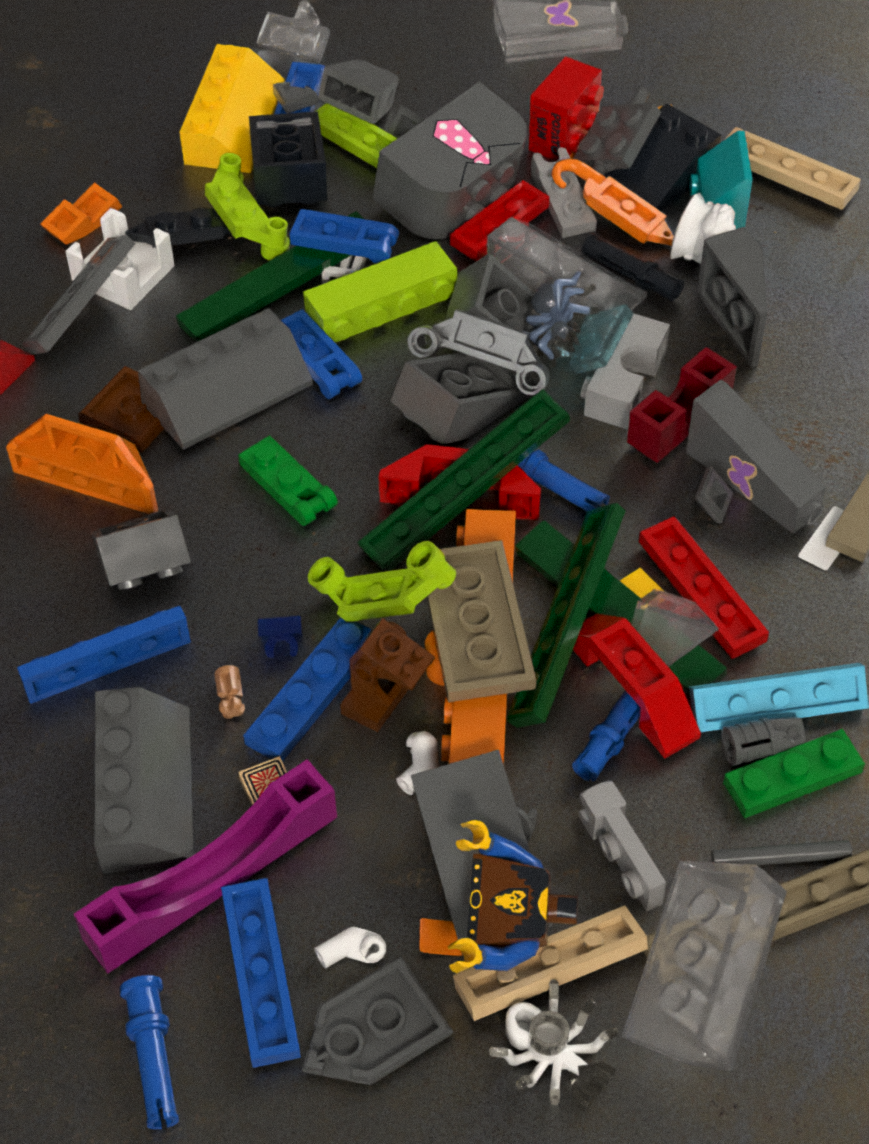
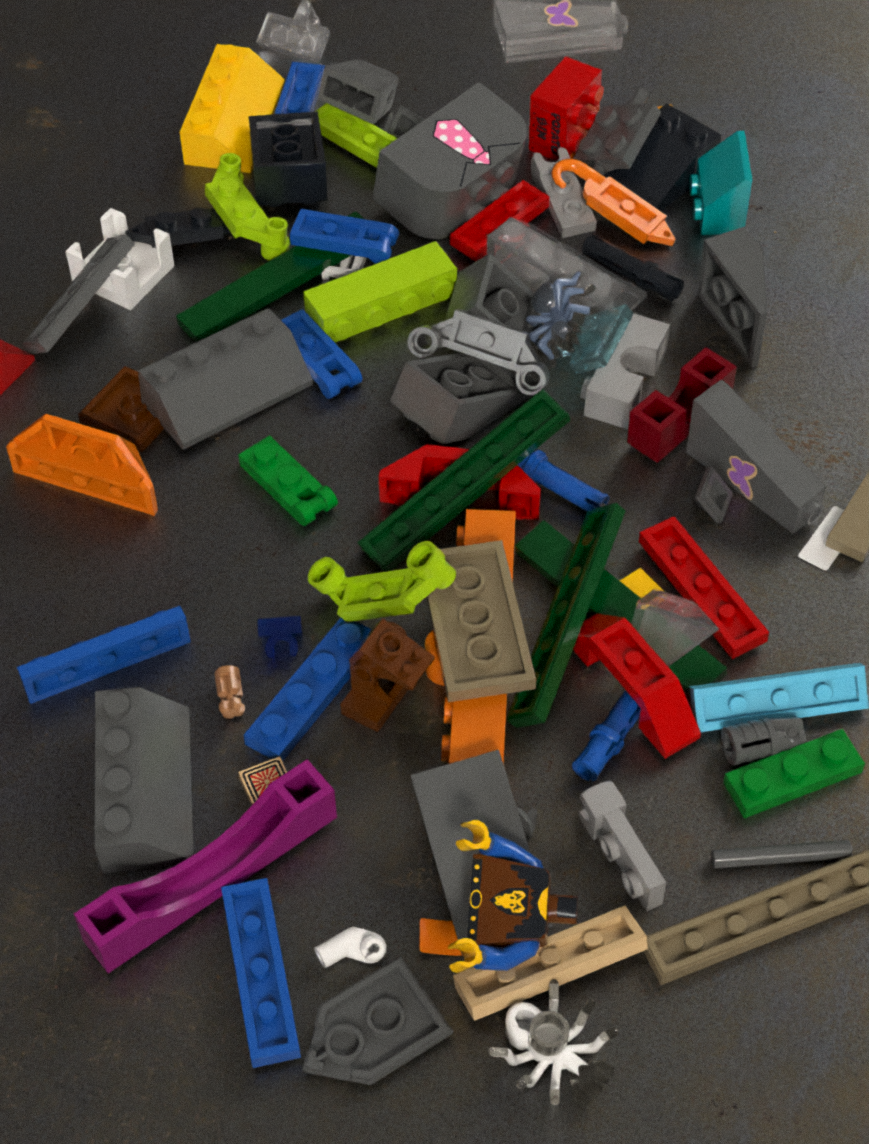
orange slope [40,182,122,245] -> none
dark grey slope [91,509,191,590] -> none
blue pin [119,975,179,1130] -> none
dark grey tile [273,82,318,113] -> none
white arm [396,731,439,795] -> none
clear slope [622,861,787,1072] -> none
white piece [670,192,736,264] -> none
tan plate [724,127,861,210] -> none

